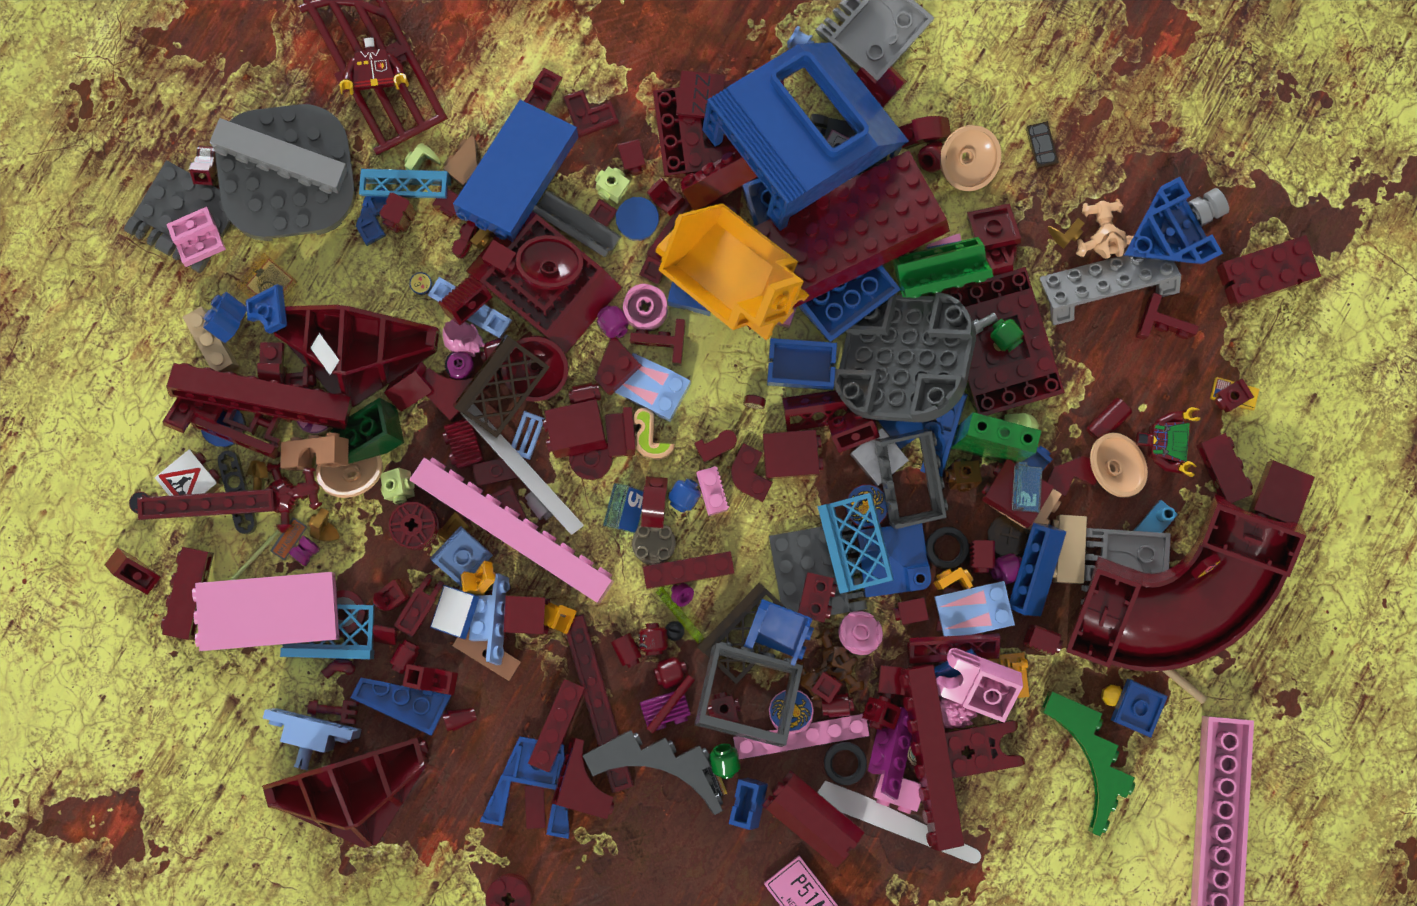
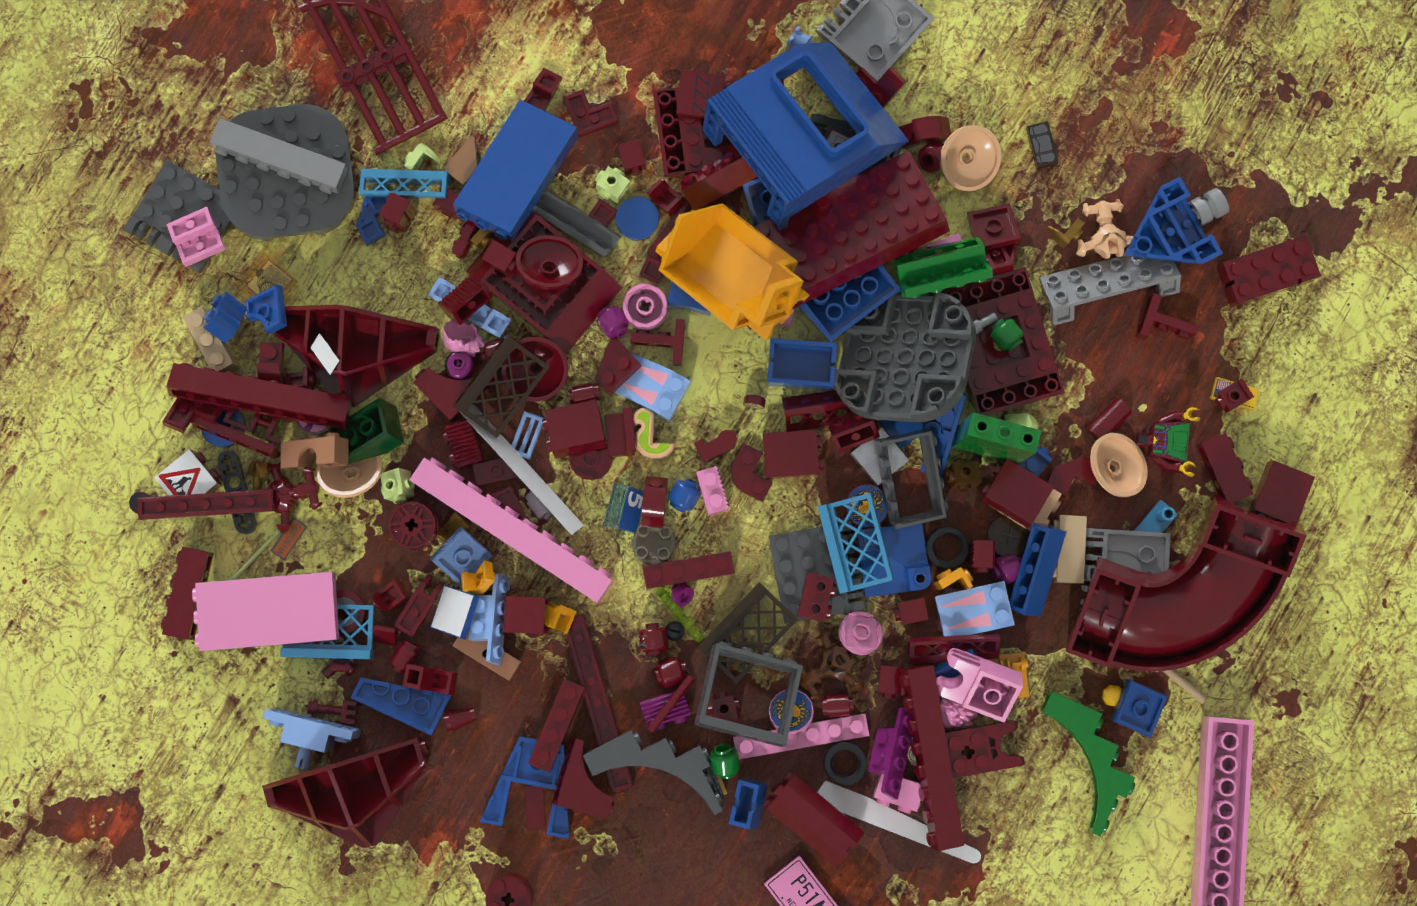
dark red slope [104,547,161,595] -> none
dark red leg [189,145,217,185] -> none
magenta wheel [289,535,321,566] -> none
pearl gold plate [308,508,340,541] -> none
dark red torso [339,38,409,95] -> none
dark red panel [384,361,433,412] -> none
light yellow tile [410,272,433,295] -> none
dark red brick [611,632,642,669] -> none
blue panel [744,599,814,666] -> none
dark red tile [811,671,843,703] -> none
dark red brick [862,696,902,730] -> none
clear light blue panel [1012,462,1042,513] -> none
dark red brick [1022,625,1063,655] -> none
dark red tile [1191,554,1222,579] -> none

